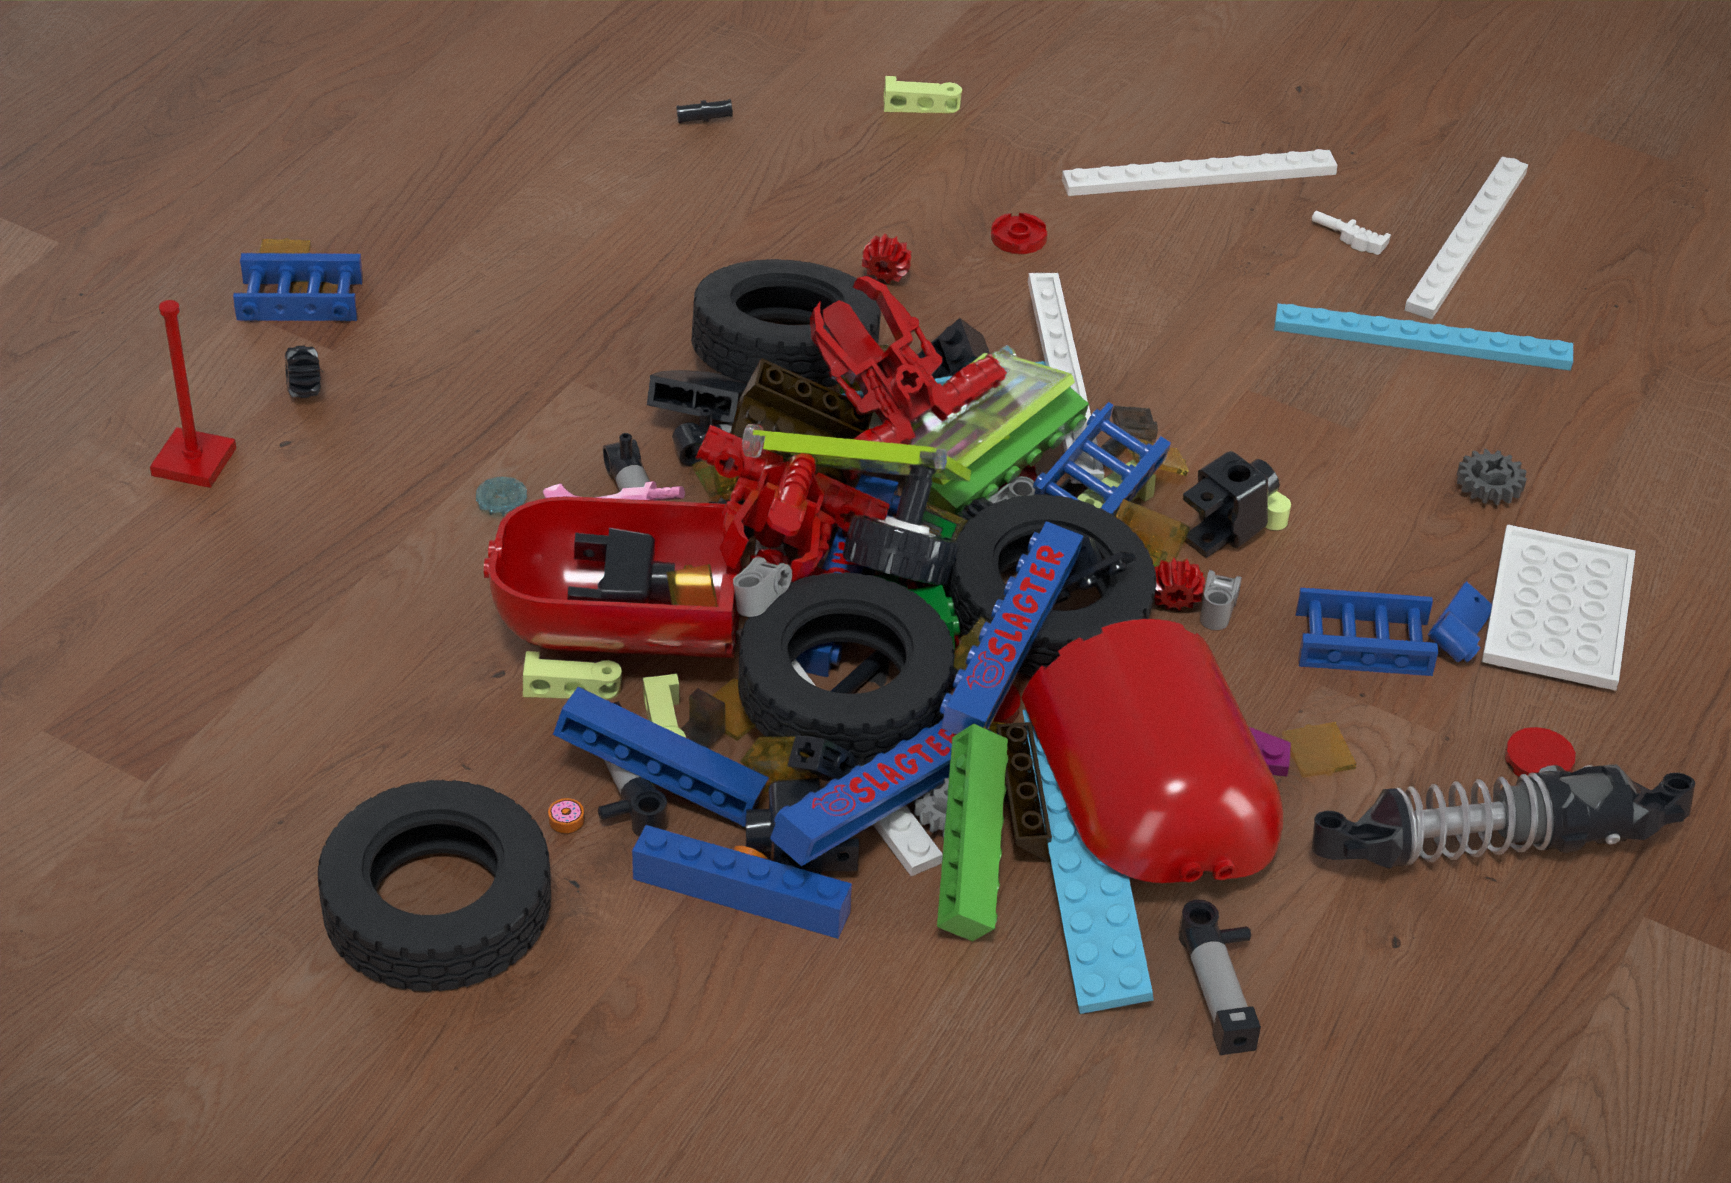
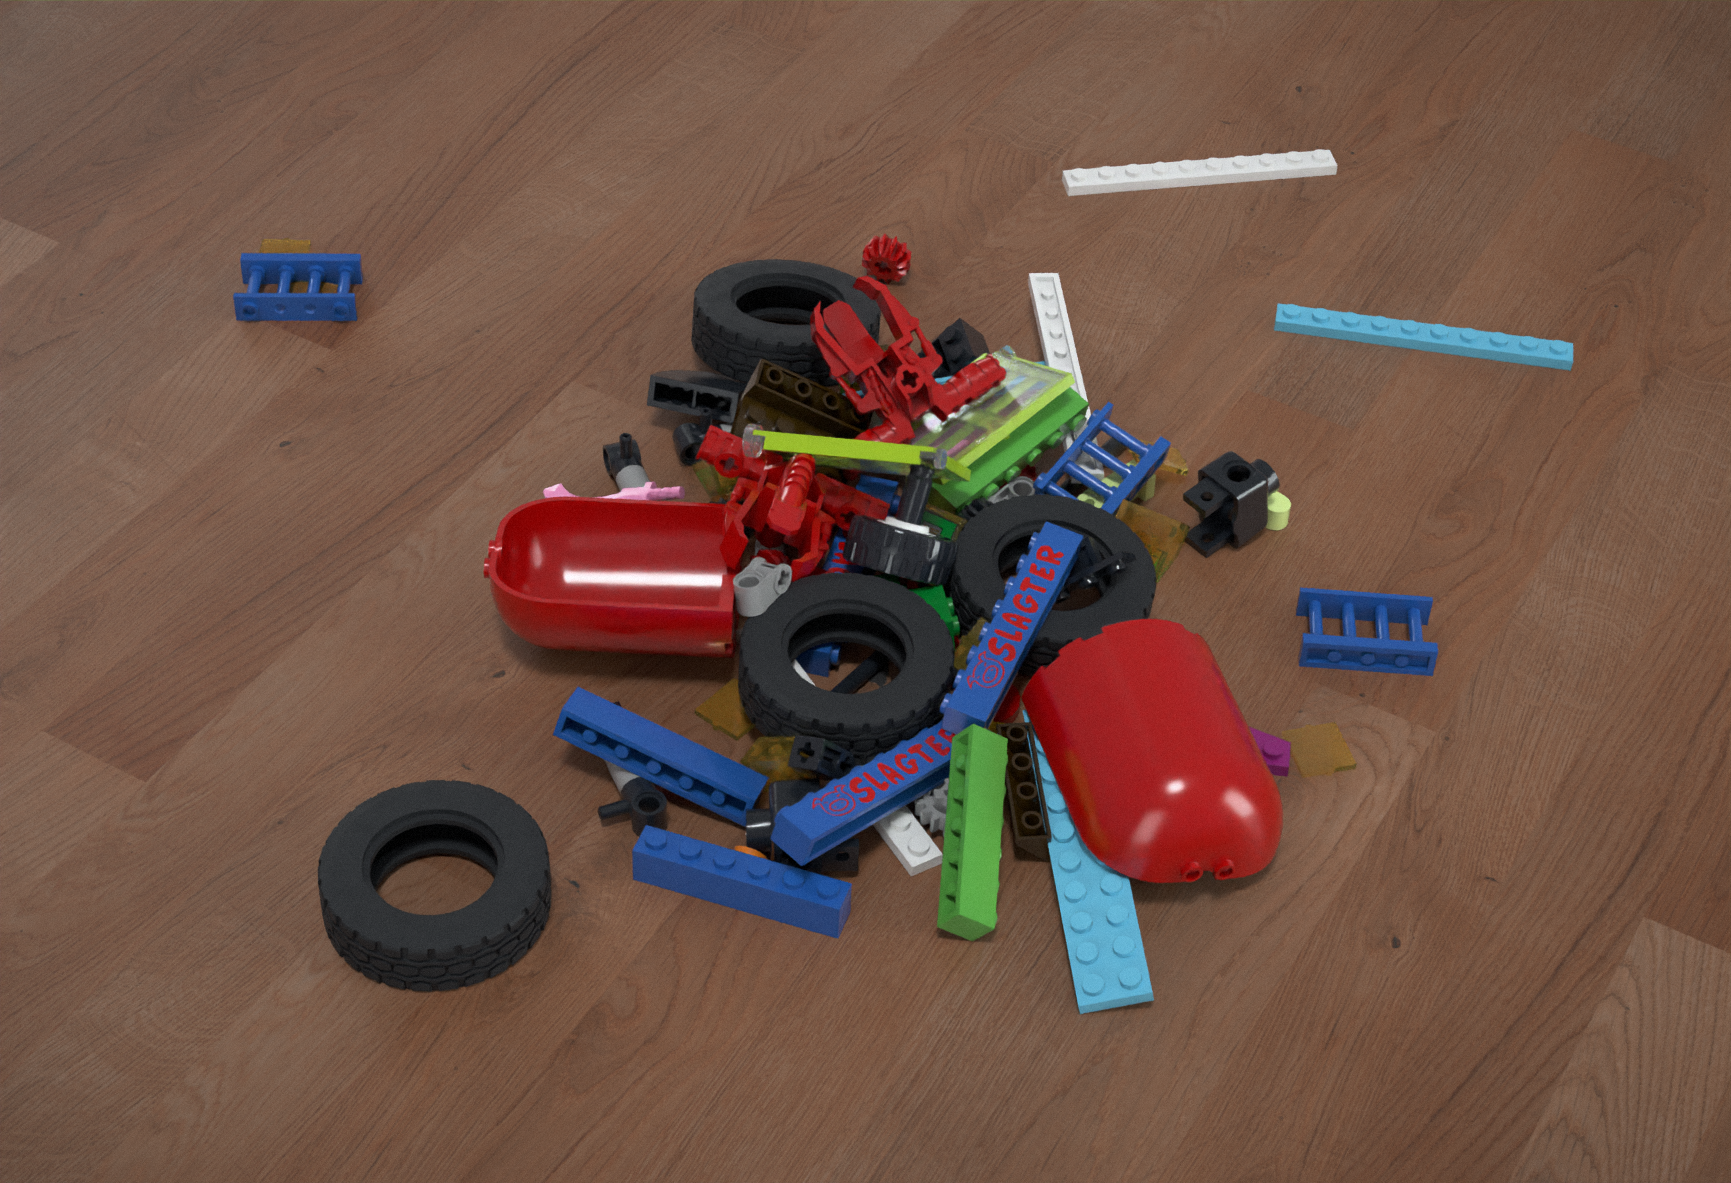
red tile [150,300,236,488] -> none
black gear [285,345,321,398] -> none
clear light blue gear [476,477,527,516] -> none
yellowish green leg [523,651,622,700] -> none
tile [548,798,584,833] -> none
black piece [567,528,675,604] -> none
yellowish green leg [643,674,686,738] -> none
piece [666,564,718,607] -> none
black pin [676,99,733,123] -> none
clear smoke bracket [681,688,725,748] -> none
yellowish green leg [883,76,962,113] -> none
red tile [991,213,1047,254] -> none
clear smoke bracket [1111,406,1158,445] -> none
red gear [1154,557,1205,611] -> none
piece [1178,899,1261,1056] -> none
light grey piece [1200,570,1242,630] -> none
white piece [1312,211,1391,255] -> none
piece [1312,764,1695,869] -> none
white plate [1405,156,1528,319] -> none
blue door [1427,581,1492,662] -> none
dark grey gear [1457,449,1527,505] -> none
white plate [1482,525,1635,690] -> none
red tile [1505,727,1576,777] -> none

